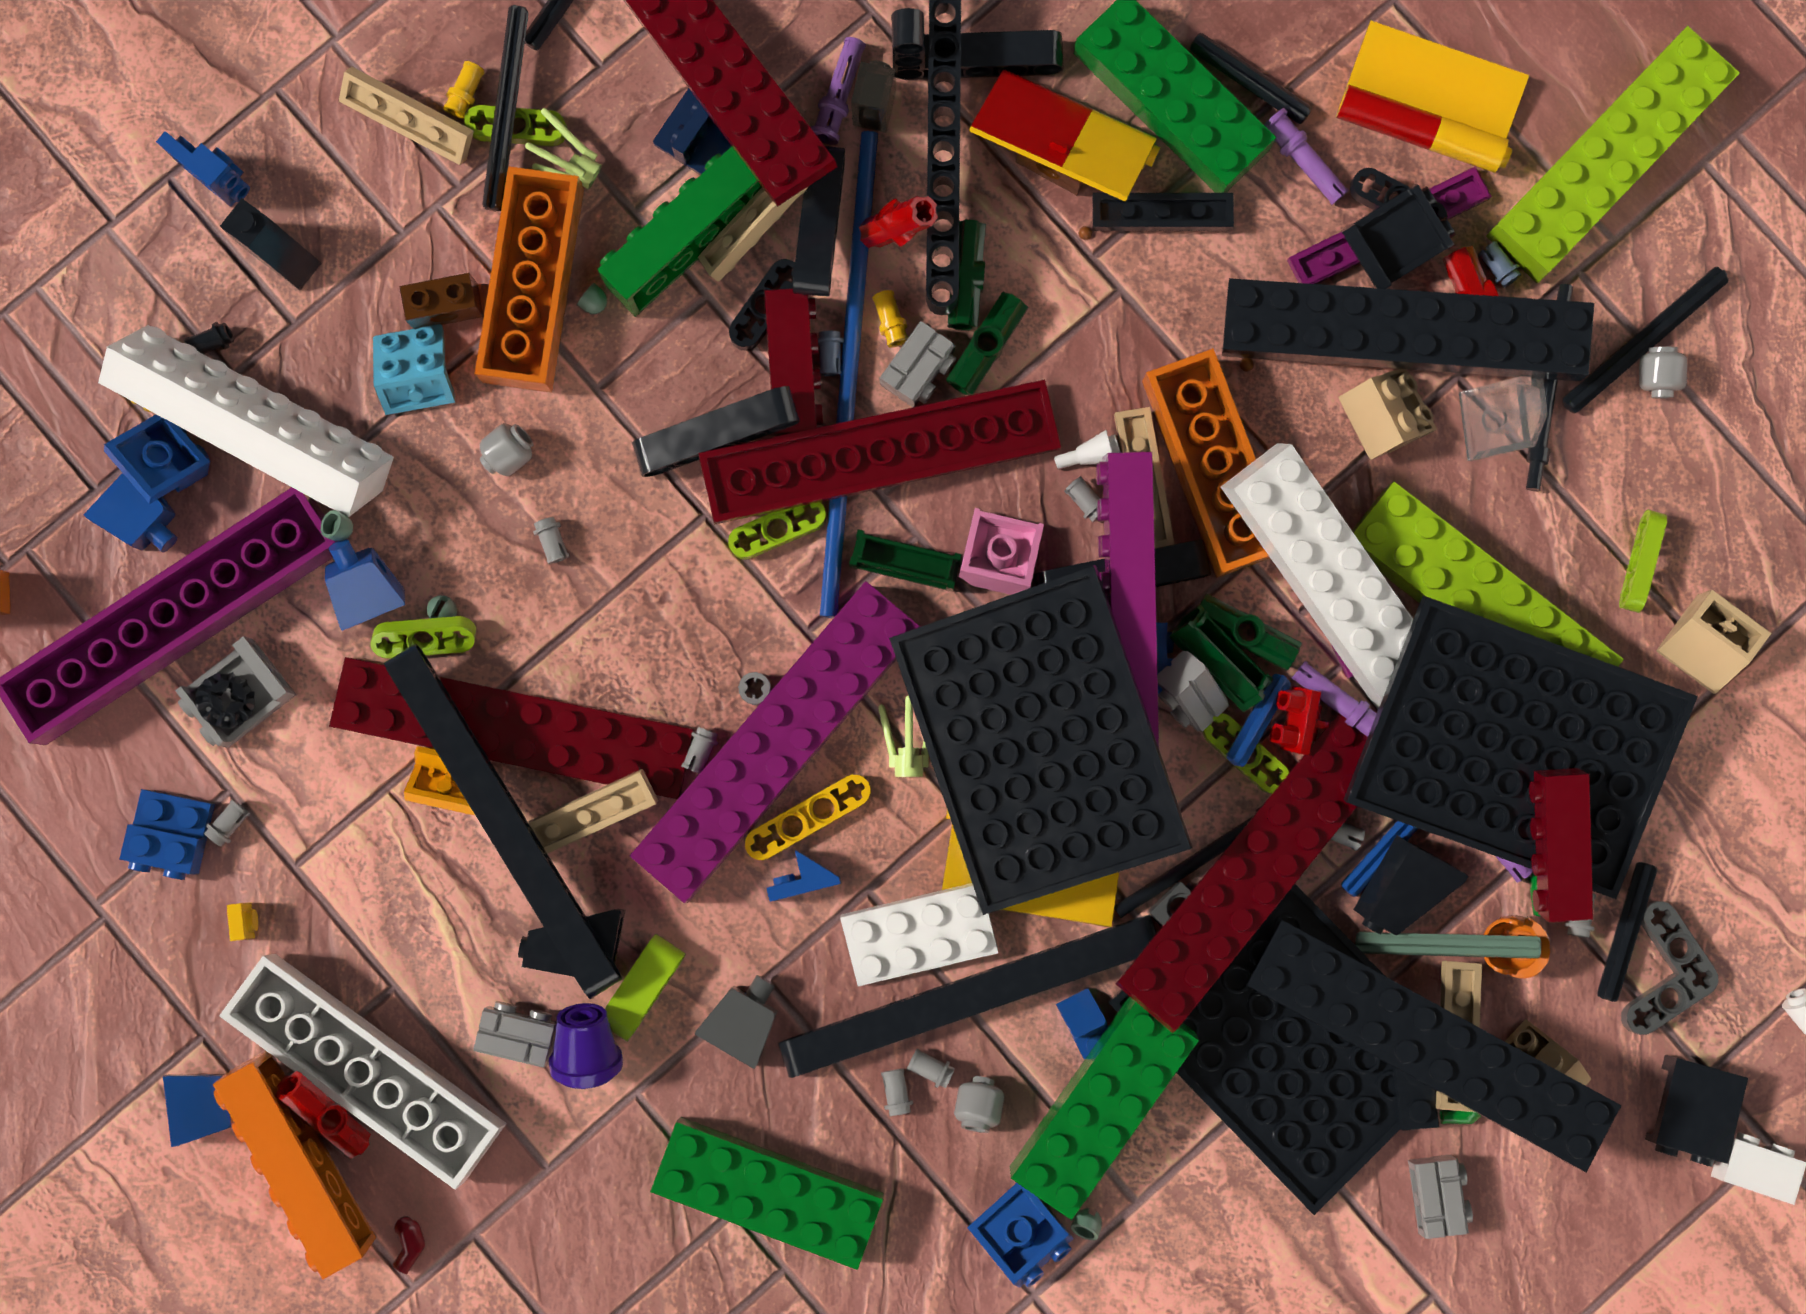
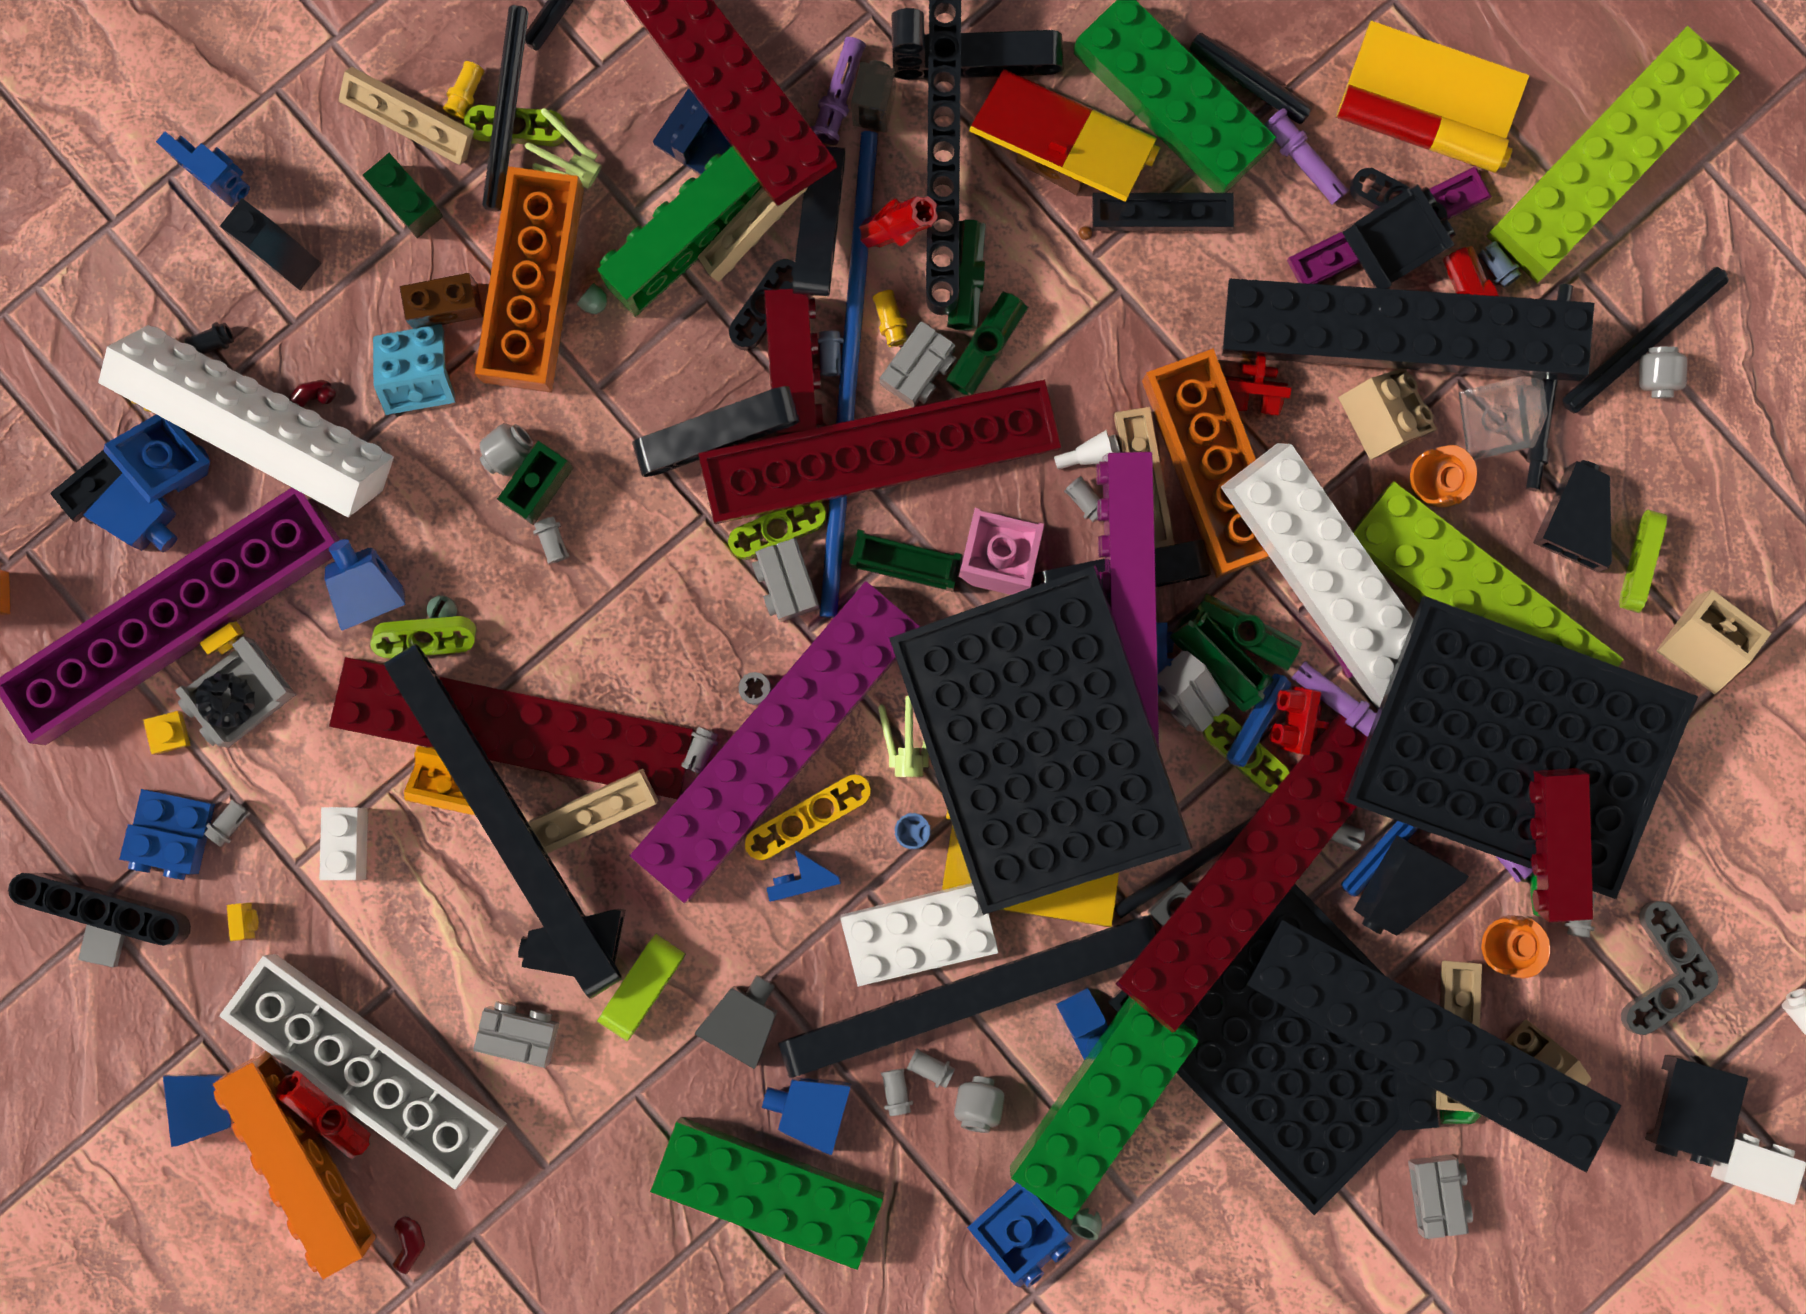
sand green hinge [320,510,353,541] -> none
dark purple piece [549,1003,623,1089] -> none
sand green axle [1355,932,1541,958] -> none
black axle [1597,862,1657,1002] -> none
none -> black beam [8,873,191,946]
none -> black hinge [50,449,122,522]
none -> light grey tile [78,925,125,967]
none -> yellow plate [143,711,191,755]
none -> yellow plate [200,621,245,656]
none -> dark red arm [288,380,336,408]
none -> white brick [319,807,368,880]
none -> dark green brick [363,152,443,238]
none -> dark green brick [497,441,574,525]
none -> light grey brick [752,538,820,622]
none -> blue torso [762,1077,852,1155]
none -> medium blue wheel [895,813,930,849]
none -> red hips [1224,355,1292,416]
none -> orange helmet [1410,445,1477,508]
none -> black slope [1533,460,1612,573]

